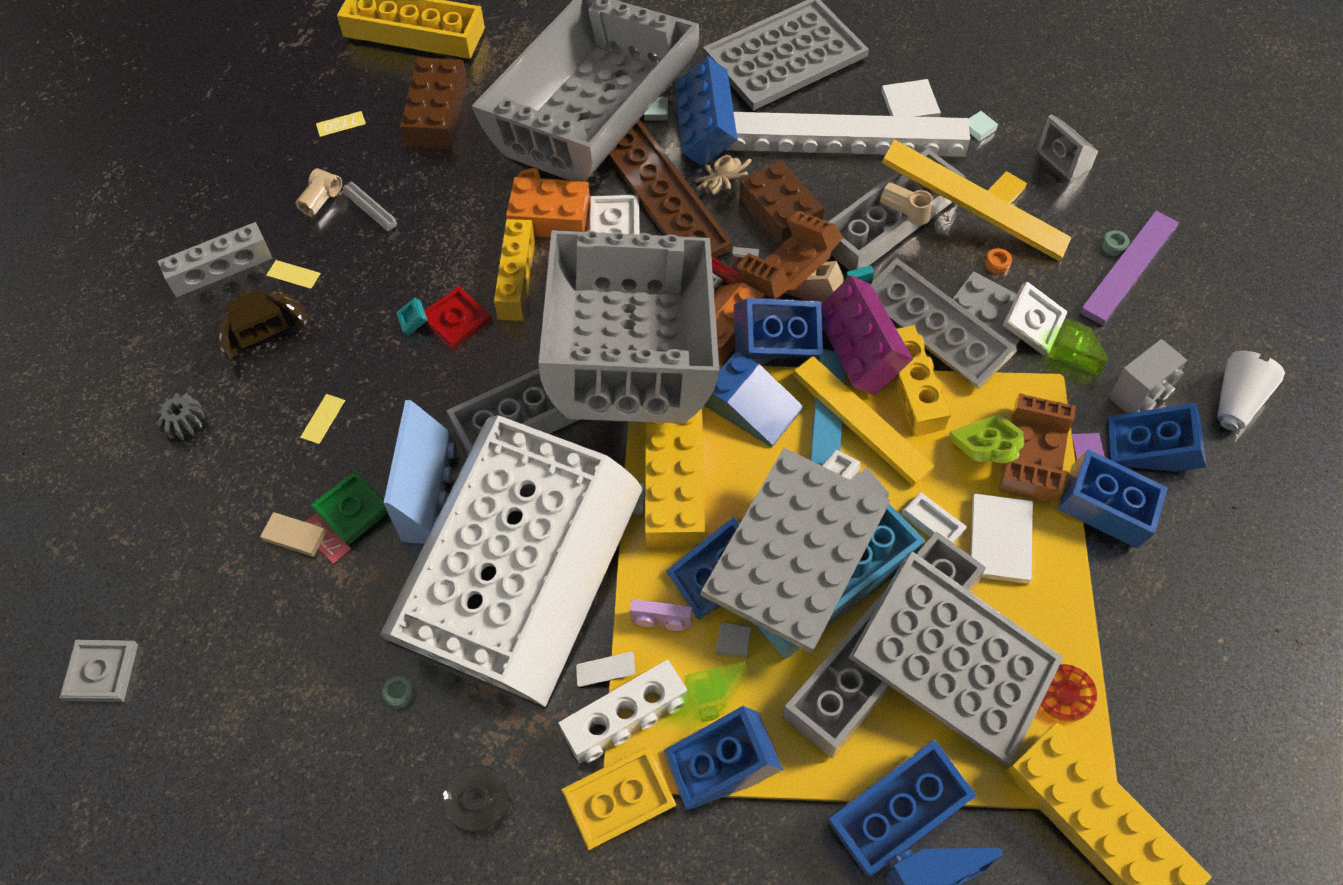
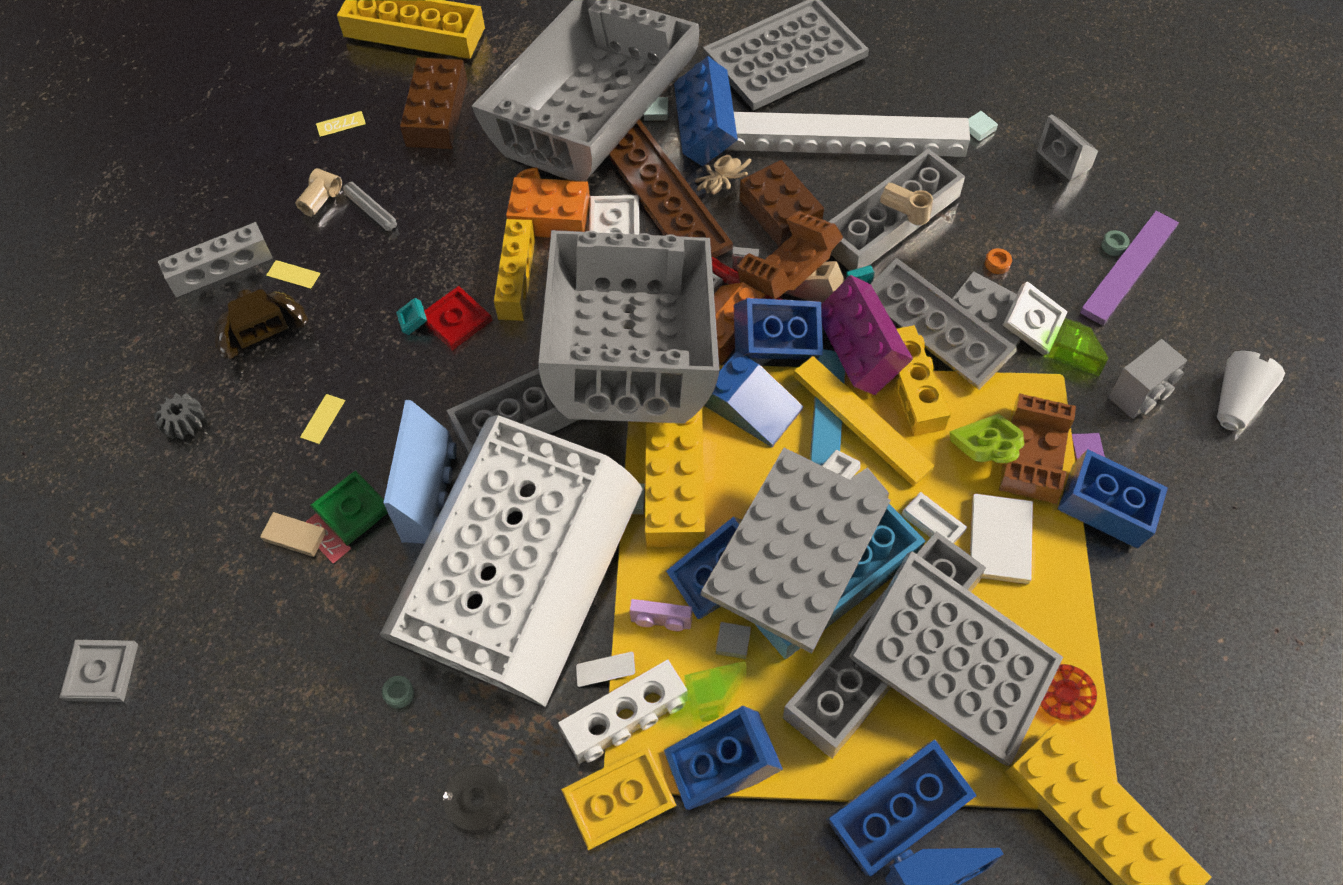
white tile [881,79,941,117] -> none
yellow tile [881,139,1071,261] -> none
yellow tile [988,171,1027,204] -> none
blue slope [1108,402,1207,472] -> none

